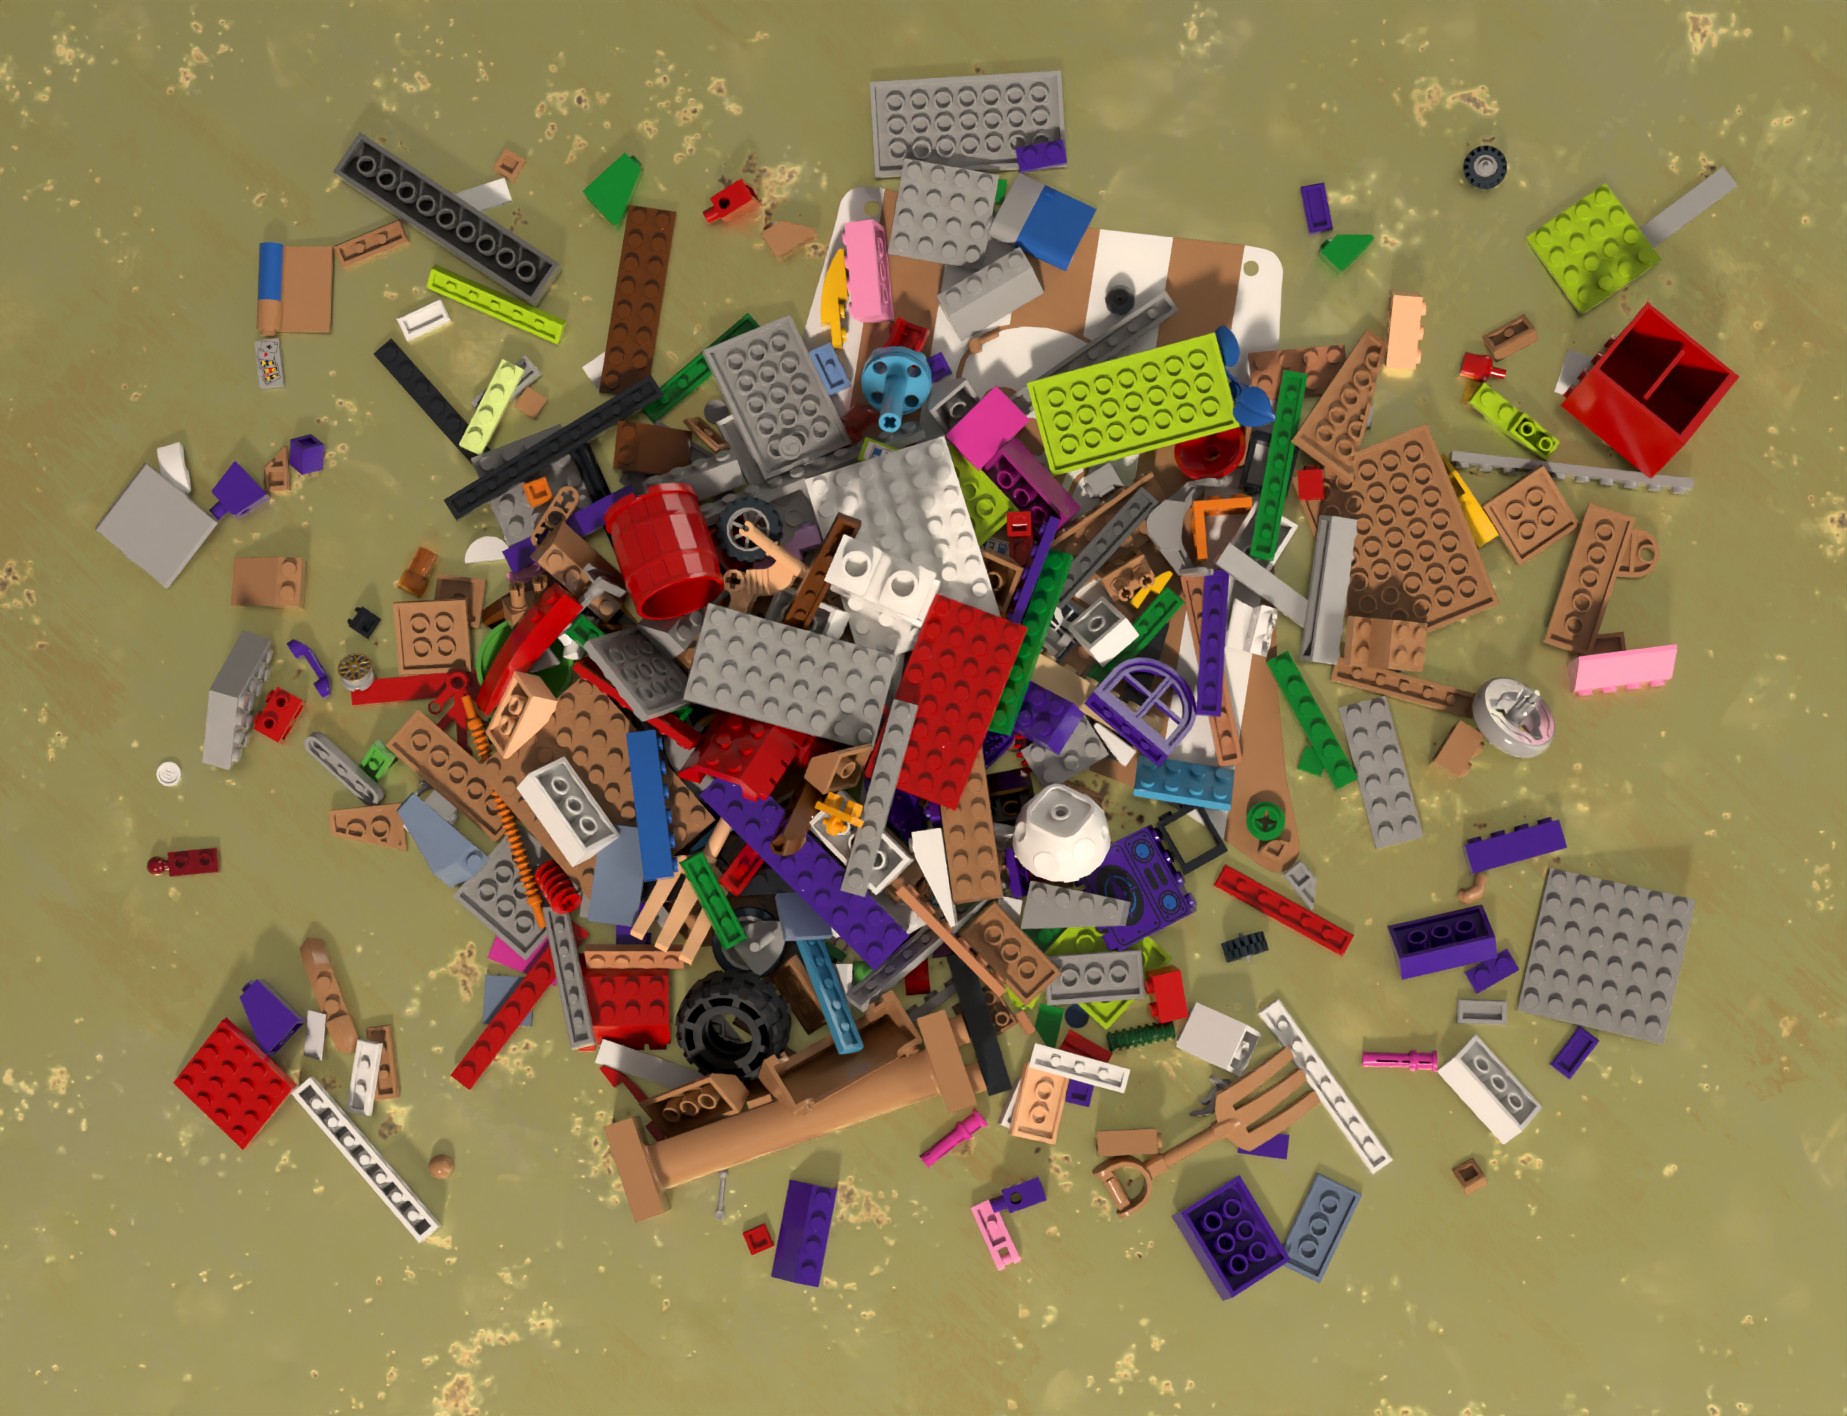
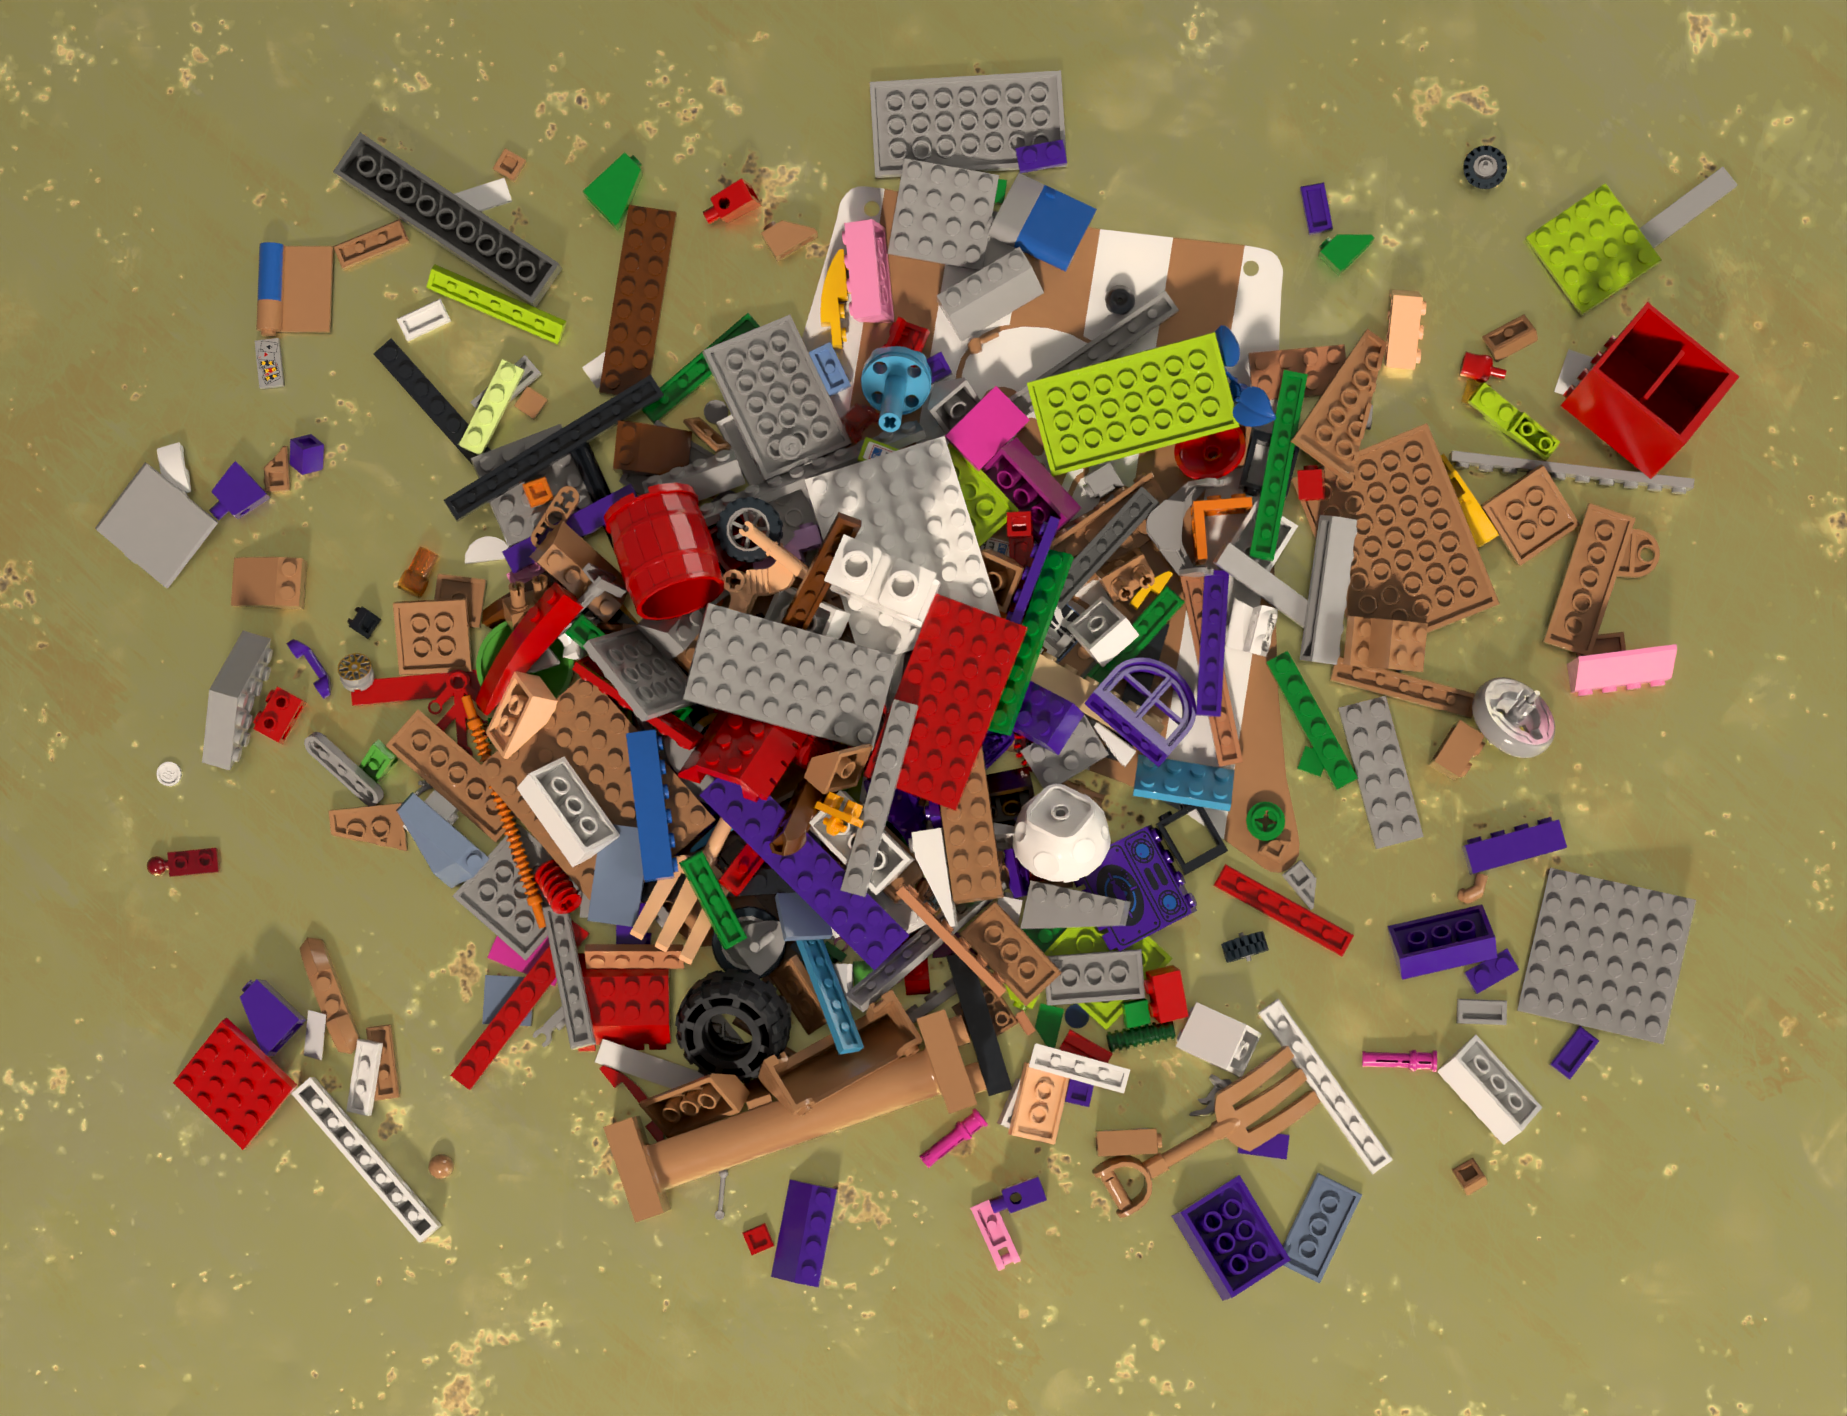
none -> light grey plate [533,1006,566,1047]
none -> green tile [1122,998,1151,1028]

